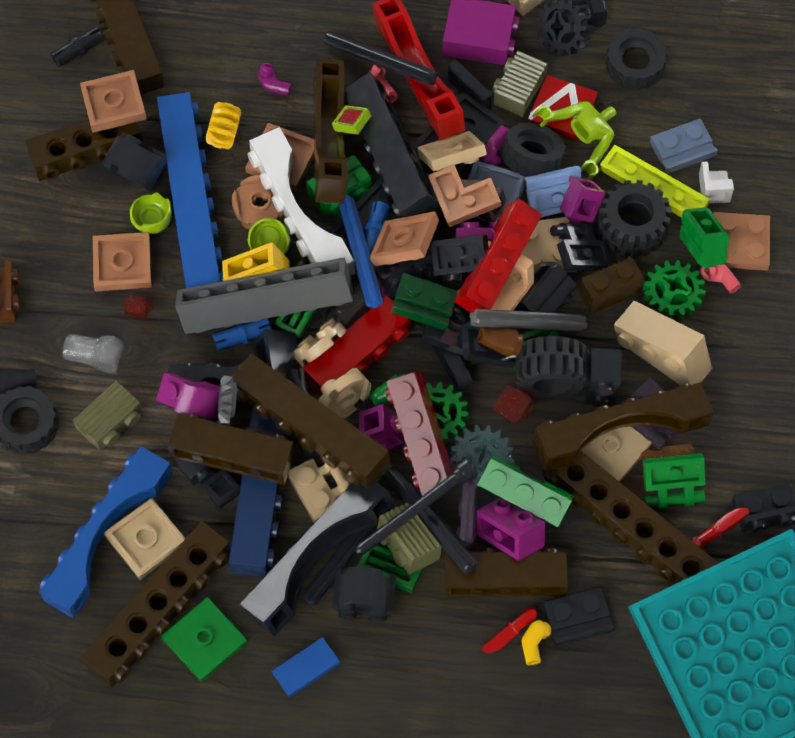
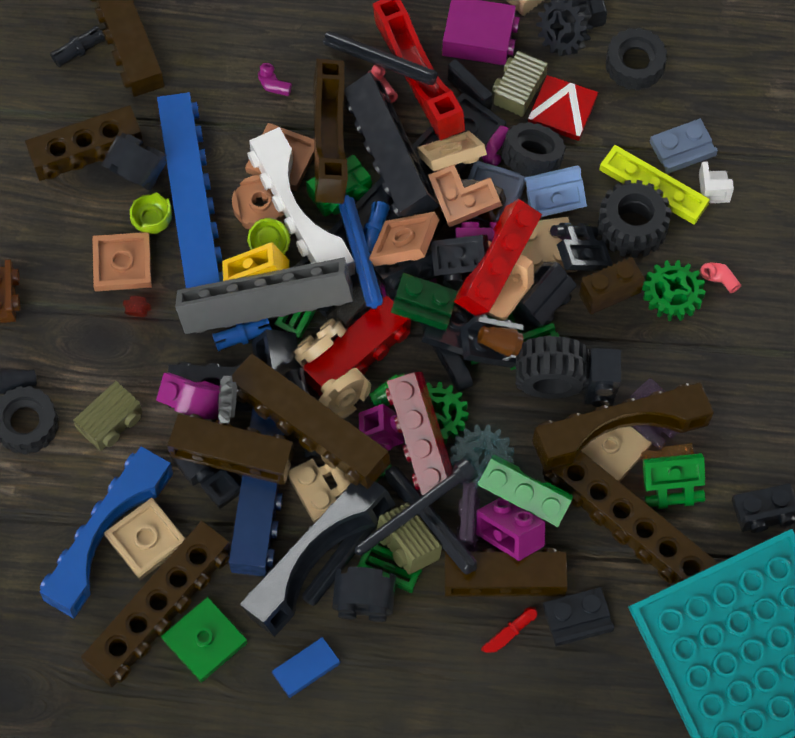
clear piece [63,334,125,373] -> none
nougat plate [80,70,147,133] -> none
yellow gear [205,102,241,149] -> none
lime tile [332,105,371,135] -> none
dark grey axle [469,309,588,331] -> none
clear red bracket [493,385,533,424] -> none
yellow arm [521,620,551,665] -> none
lime piece [532,101,616,180] -> none
magenta brick [560,176,605,223] -> none
tan wedge [614,301,712,385] -> none
green brick [680,207,730,268] -> none
red piece [692,508,751,549] -> none
nougat plate [713,212,770,271] -> none

